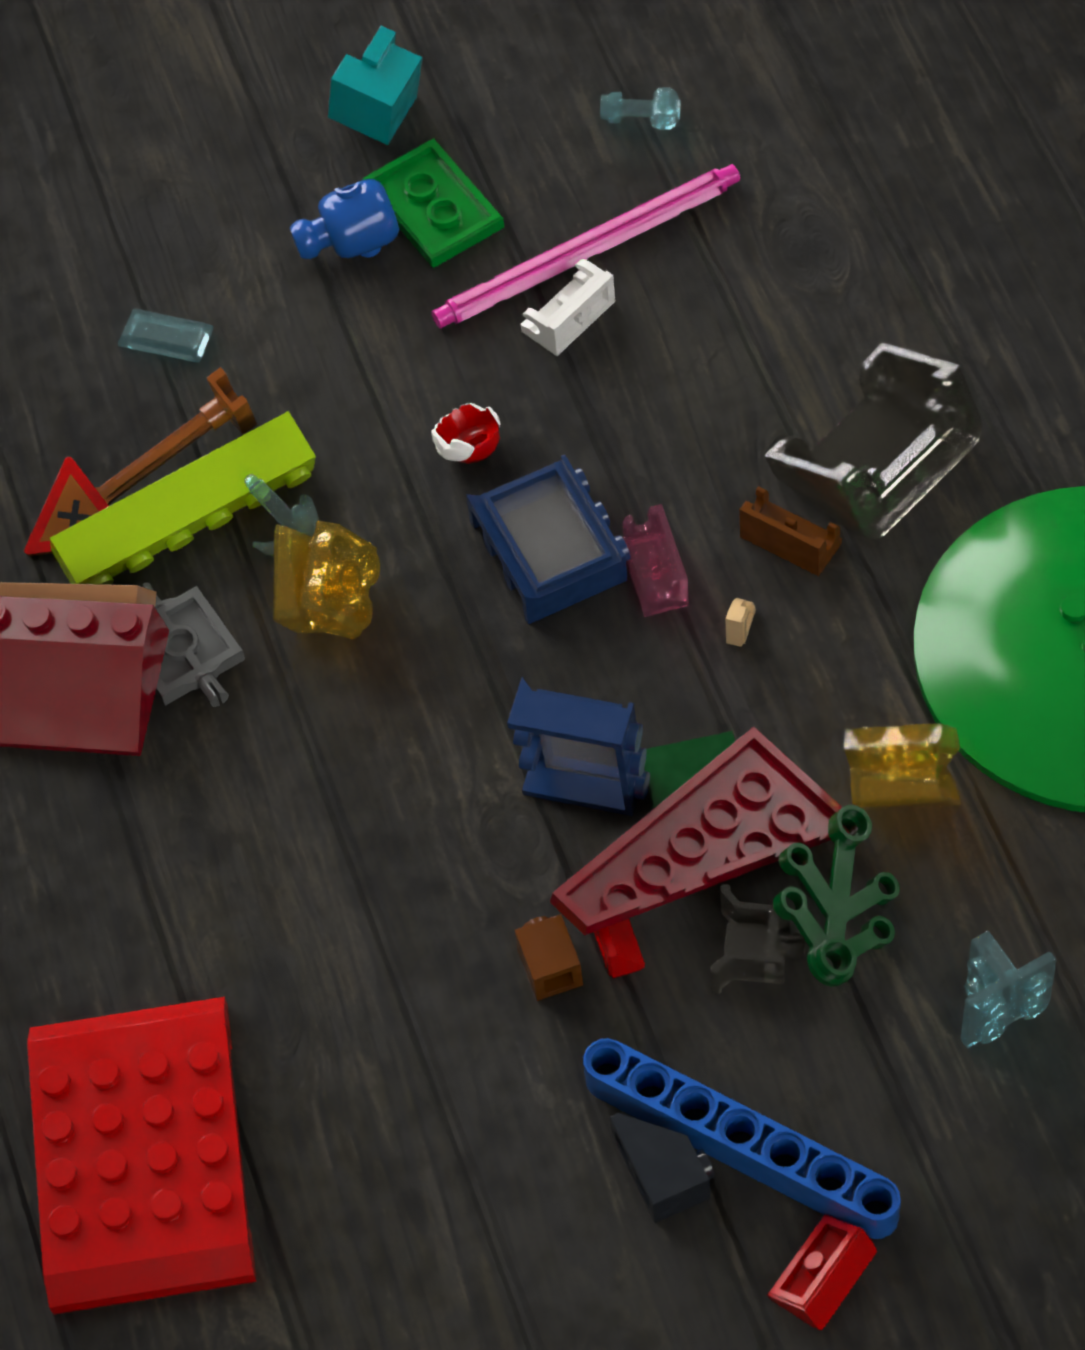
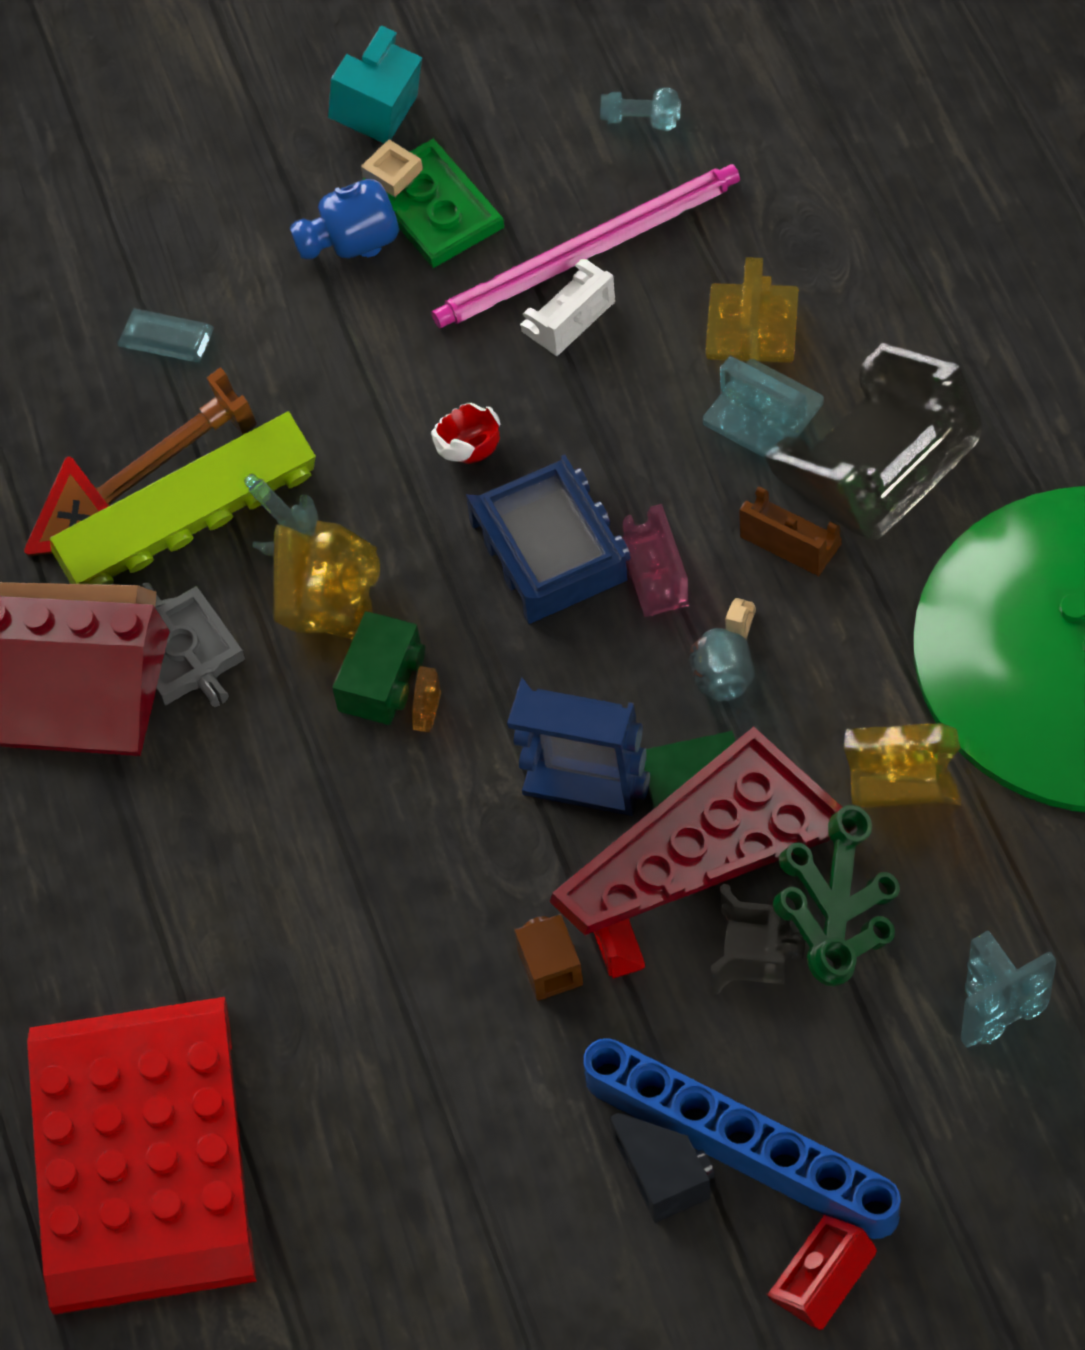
none -> dark green brick [332,611,425,725]
none -> tan plate [361,140,423,197]
none -> clear orange tile [413,666,441,732]
none -> clear light blue head [689,628,755,701]
none -> clear light blue bracket [703,356,824,463]
none -> clear yellow bracket [706,257,798,362]

